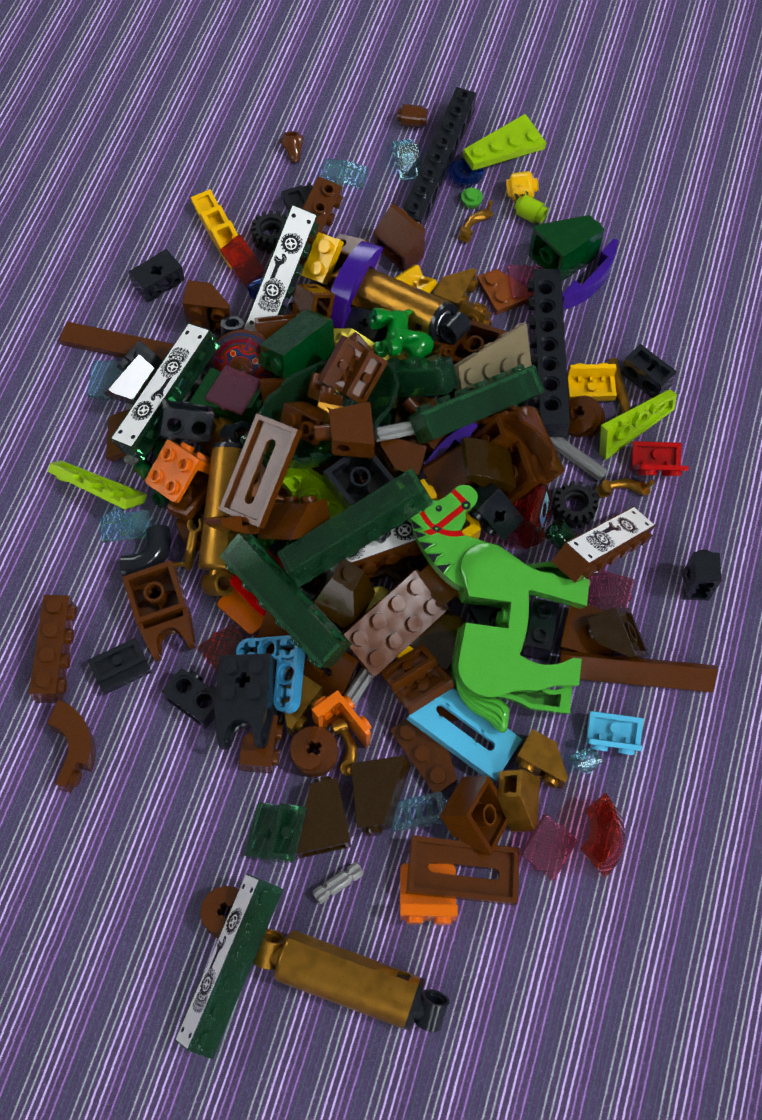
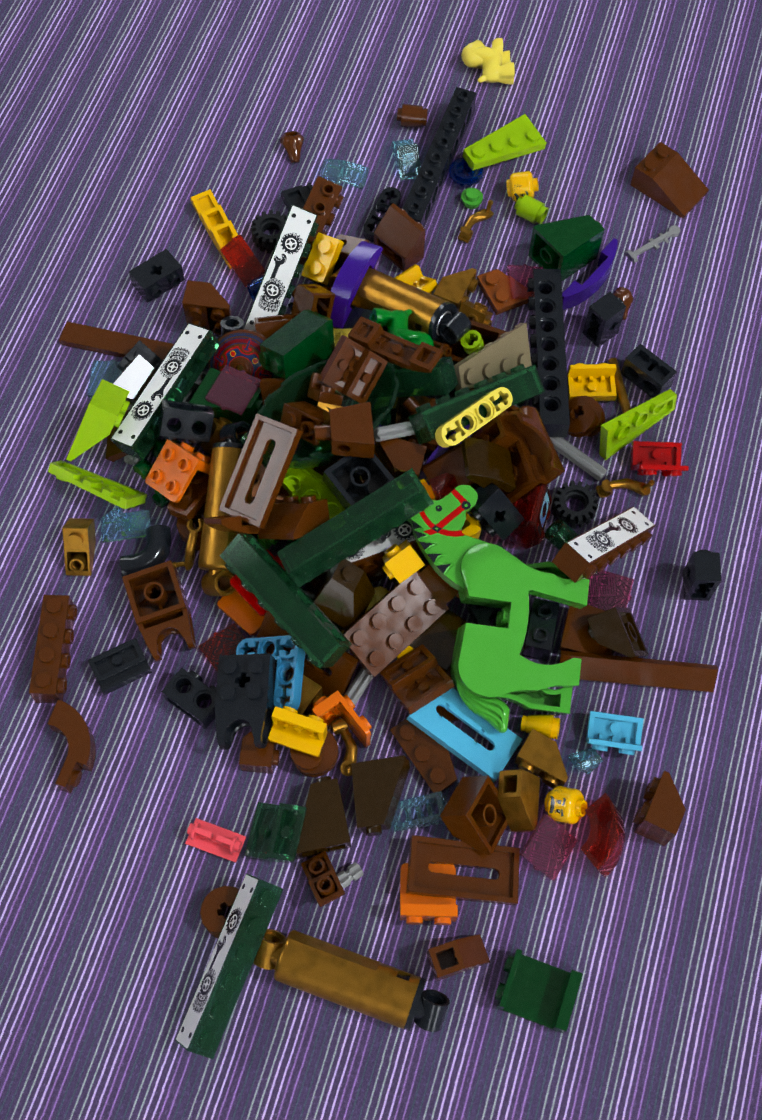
none -> pearl gold slope [62,518,96,576]
none -> lime slope [66,379,130,461]
none -> coral hinge [185,818,246,863]
none -> yellow bracket [268,706,328,757]
none -> reddish brown slope [301,851,345,907]
none -> reddish brown slope [348,317,444,373]
none -> black beam [364,187,401,242]
none -> yellow brick [382,539,425,583]
none -> reddish brown slope [427,934,490,982]
none -> clear red slope [429,473,458,500]
none -> light yellow beam [435,387,513,448]
none -> lime bush [460,330,484,355]
none -> light yellow animal [461,38,515,84]
none -> dark green panel [494,949,583,1033]
none -> yellow cone [521,715,560,739]
none -> yellow head [544,786,587,824]
none -> black brick [583,292,626,348]
none -> reddish brown animal [612,287,634,320]
none -> light grey piece [625,225,680,263]
none -> reddish brown slope [630,142,709,219]
none -> reddish brown slope [633,771,686,846]

